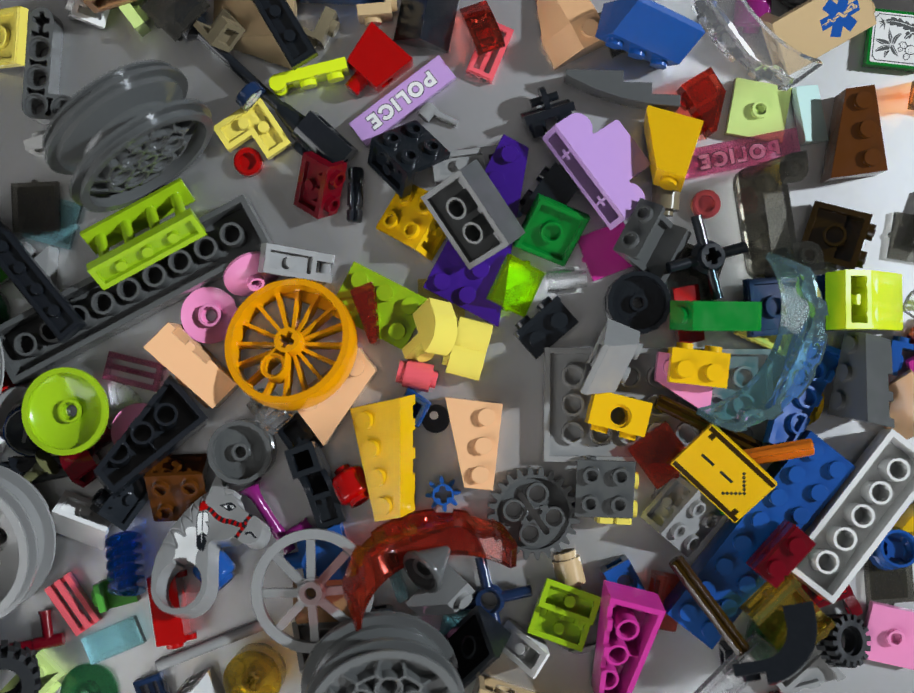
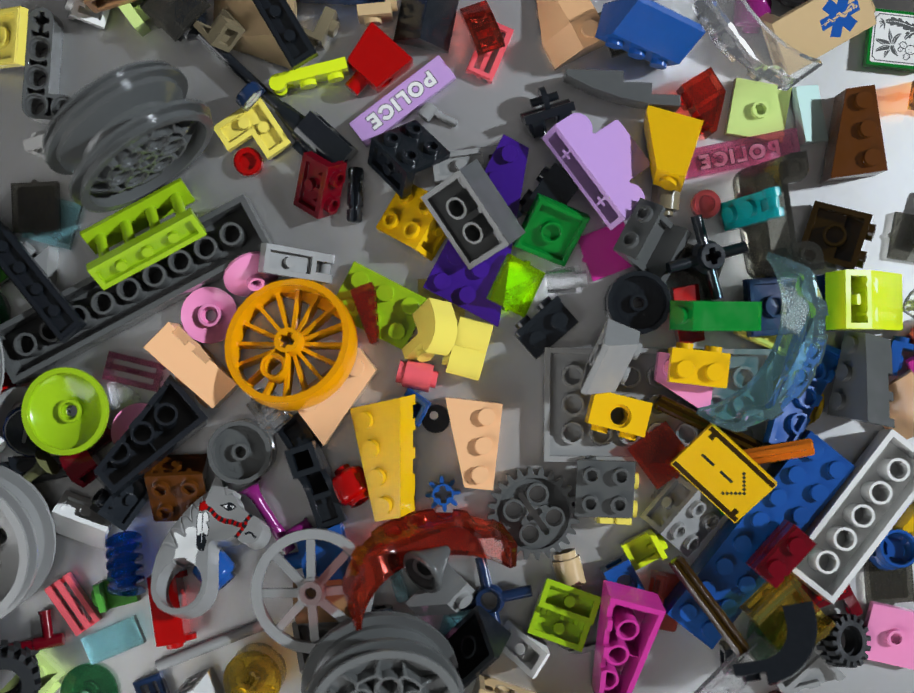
none -> neon yellow bracket [620,528,668,571]
none -> teal plate [720,186,785,231]

